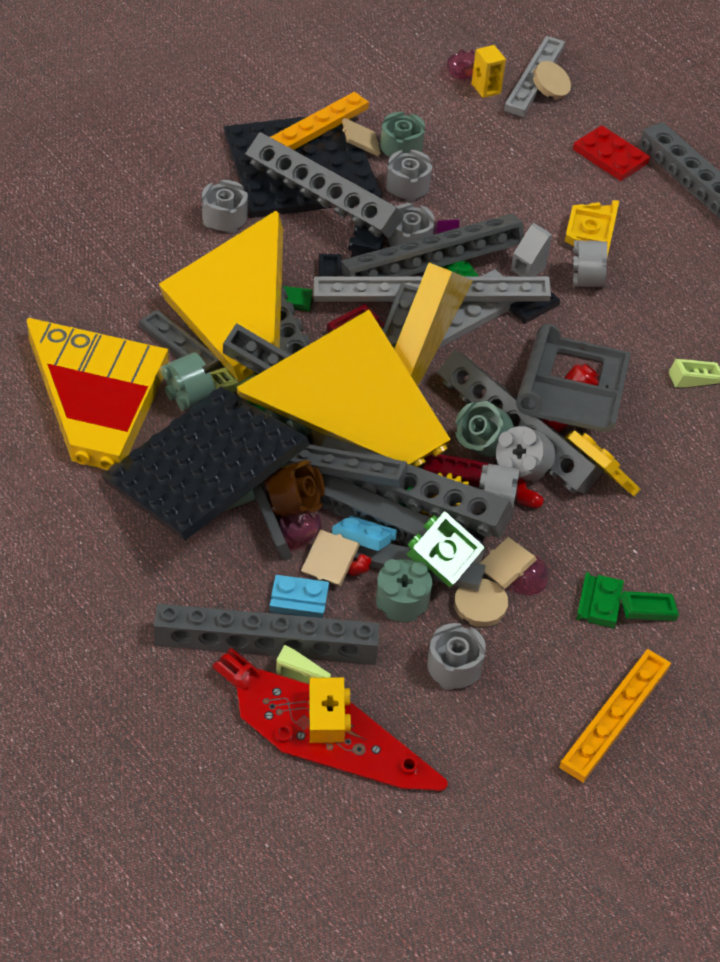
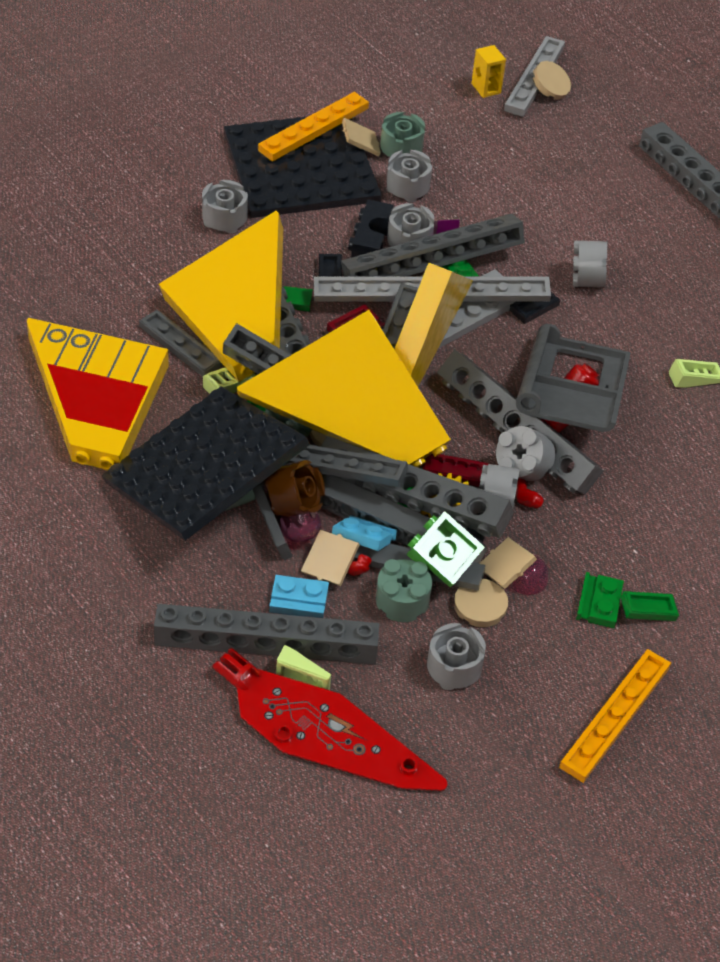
sand green brick [160,352,215,411] -> none
dark grey brick [245,132,404,239] -> none
yellow brick [309,677,351,743] -> none
clear pink hair [447,49,475,79] -> none
sand green brick [455,401,514,457] -> none
light grey slope [511,223,552,277] -> none
yellow wing [565,200,619,262] -> none
yellow wing [565,430,641,497] -> none
red plate [573,125,650,181] -> none

